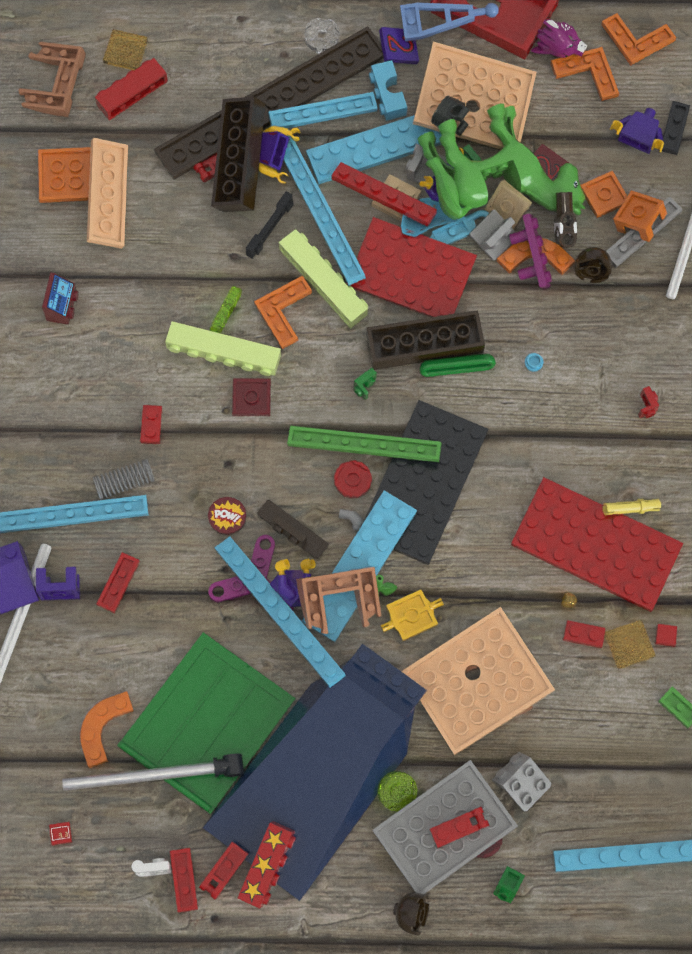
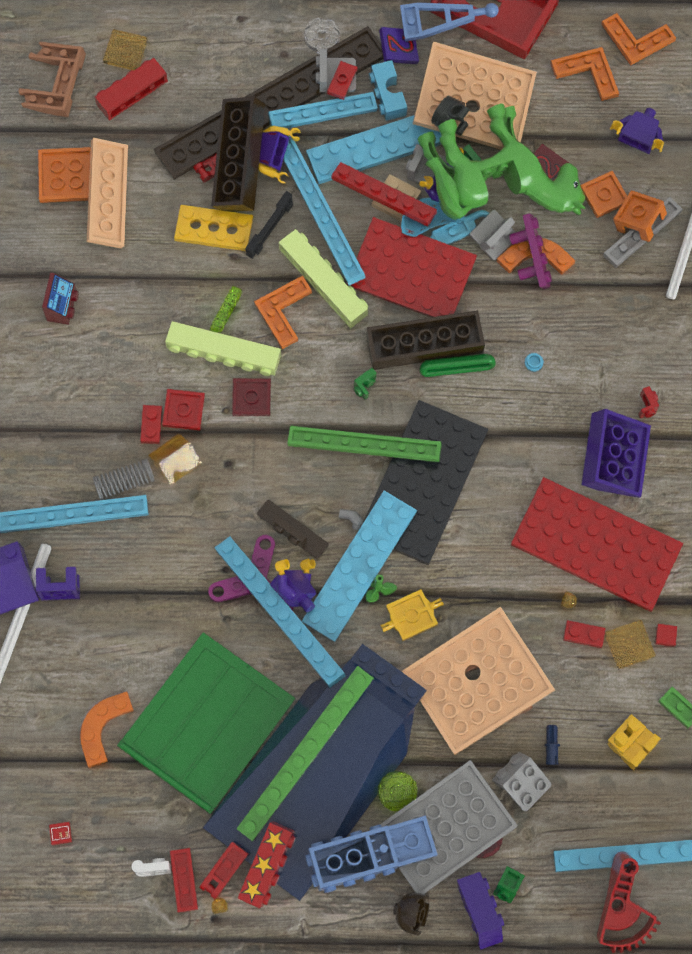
flat silver piece [62,753,244,791] -> none
red plate [96,552,140,614] -> none
tile [208,497,247,535] -> none
nougat wedge [296,567,381,634] -> none
red tile [334,460,372,499] -> none
red plate [430,807,490,848] -> none
tan plate [484,180,532,230] -> none
magenta piece [531,19,587,58] -> none
dark brown connector [554,192,577,248] -> none
dark brown cylinder [574,247,612,283] -> none
light yellow pin [603,499,661,515] -> none
black tile [659,101,690,155] -> none
none -> clear yellow slope [148,433,201,485]
none -> red plate [162,389,205,431]
none -> yellow plate [174,205,253,251]
none -> clear yellow hinge [212,898,229,914]
none -> bright green plate [237,666,374,841]
none -> medium blue wedge [305,816,438,893]
none -> light grey bracket [316,49,356,92]
none -> red plate [327,61,358,100]
none -> dark purple wedge [457,872,504,950]
none -> dark blue axle [544,725,560,765]
none -> dark purple slope [581,409,651,498]
none -> red arm [597,851,661,953]
none -> yellow hips [607,714,661,771]

